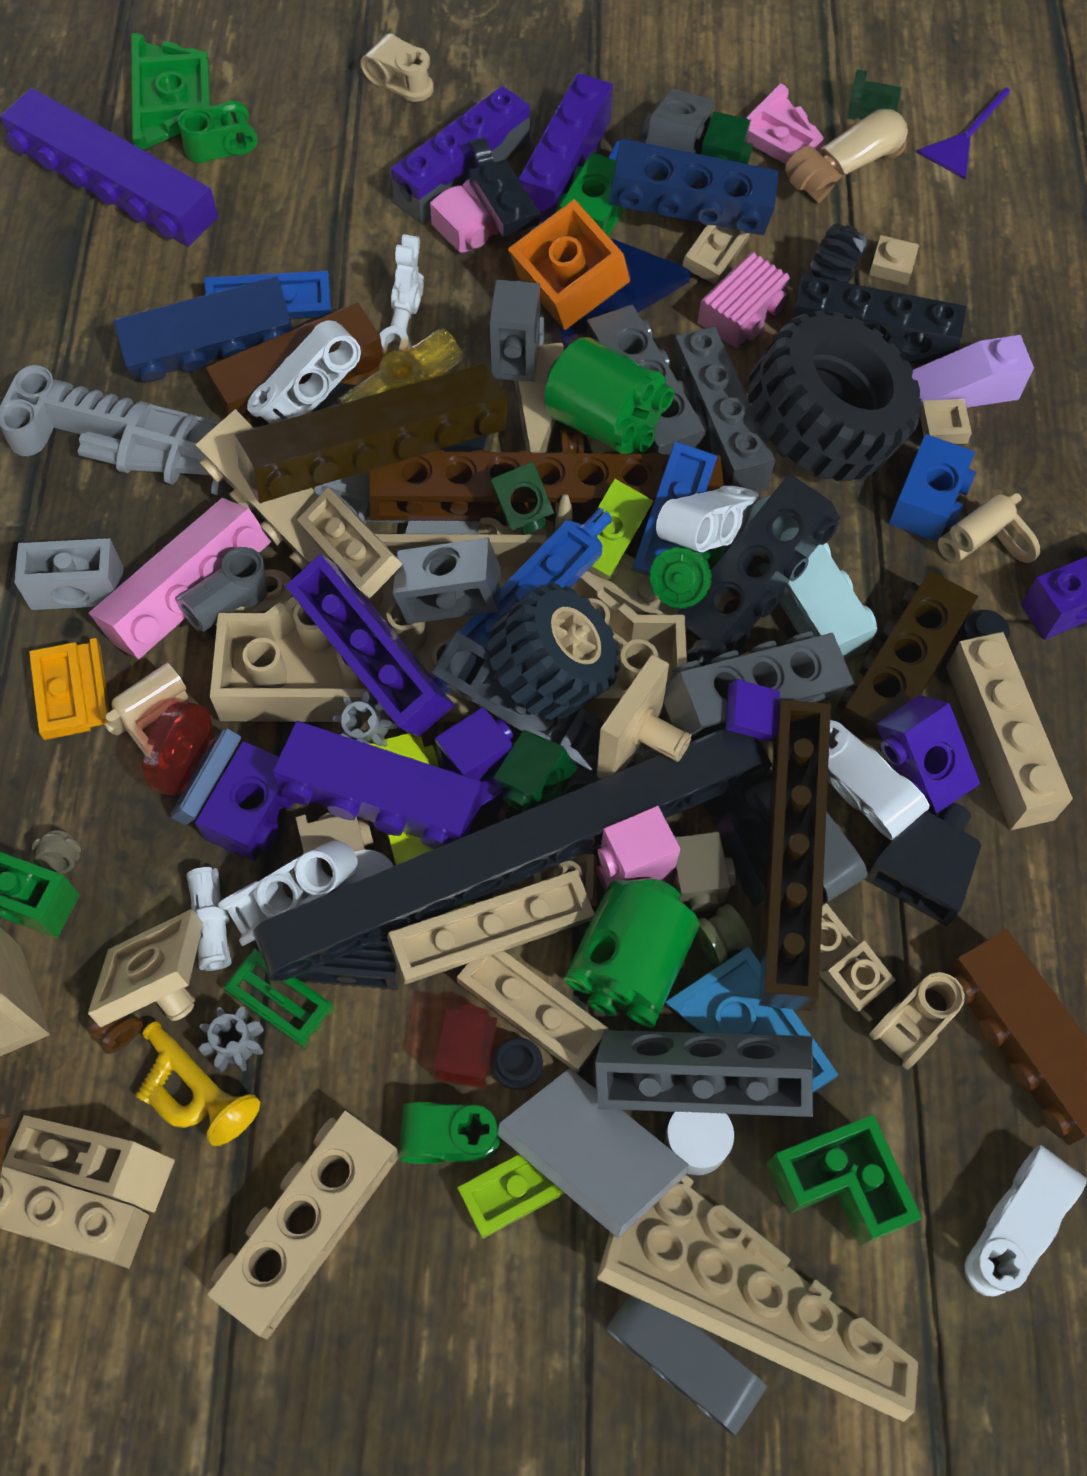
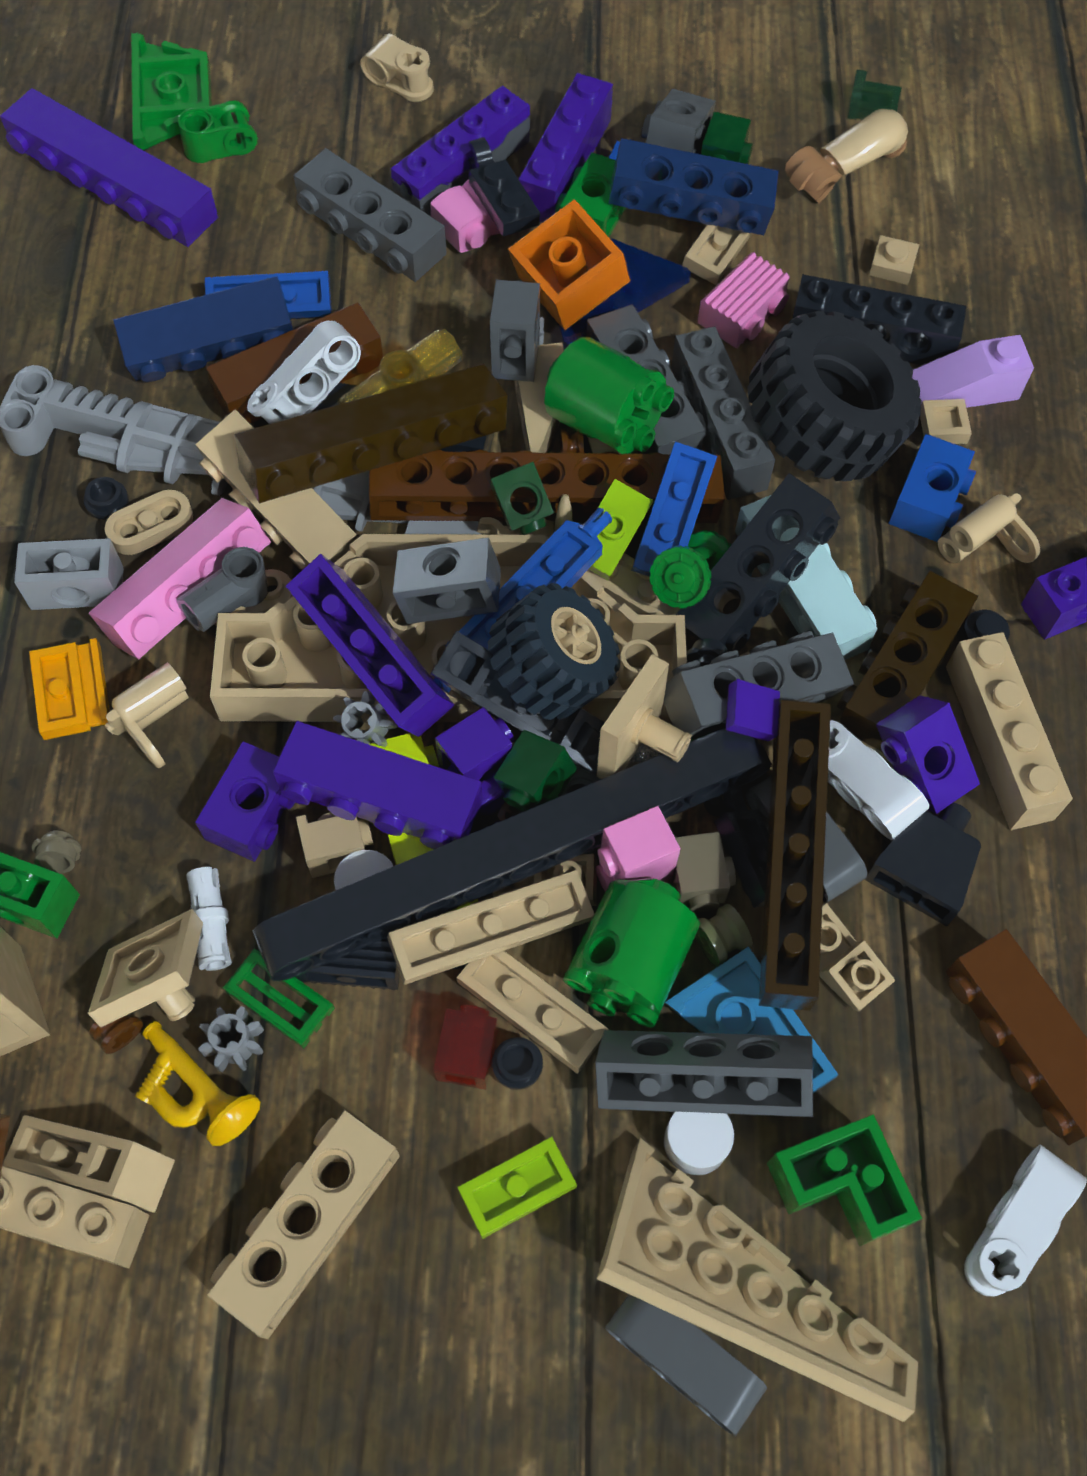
clear red tile [142,701,212,796] -> none
sand blue plate [170,729,242,826] -> none
white piece [218,840,358,947] -> none
tan plate [297,487,402,598] -> none
white piece [379,234,424,358] -> none
green piece [399,1102,501,1164] -> none
light grey tile [497,1068,689,1238] -> none
white piece [656,486,759,552] -> none
bright pink wing [747,83,824,164] -> none
black gear [807,223,867,283] -> none
tan piece [869,972,965,1071] -> none
dark purple piece [917,87,1010,179] -> none
none -> black plate [84,477,129,520]
none -> tan plate [105,490,193,555]
none -> dark grey brick [293,148,447,282]

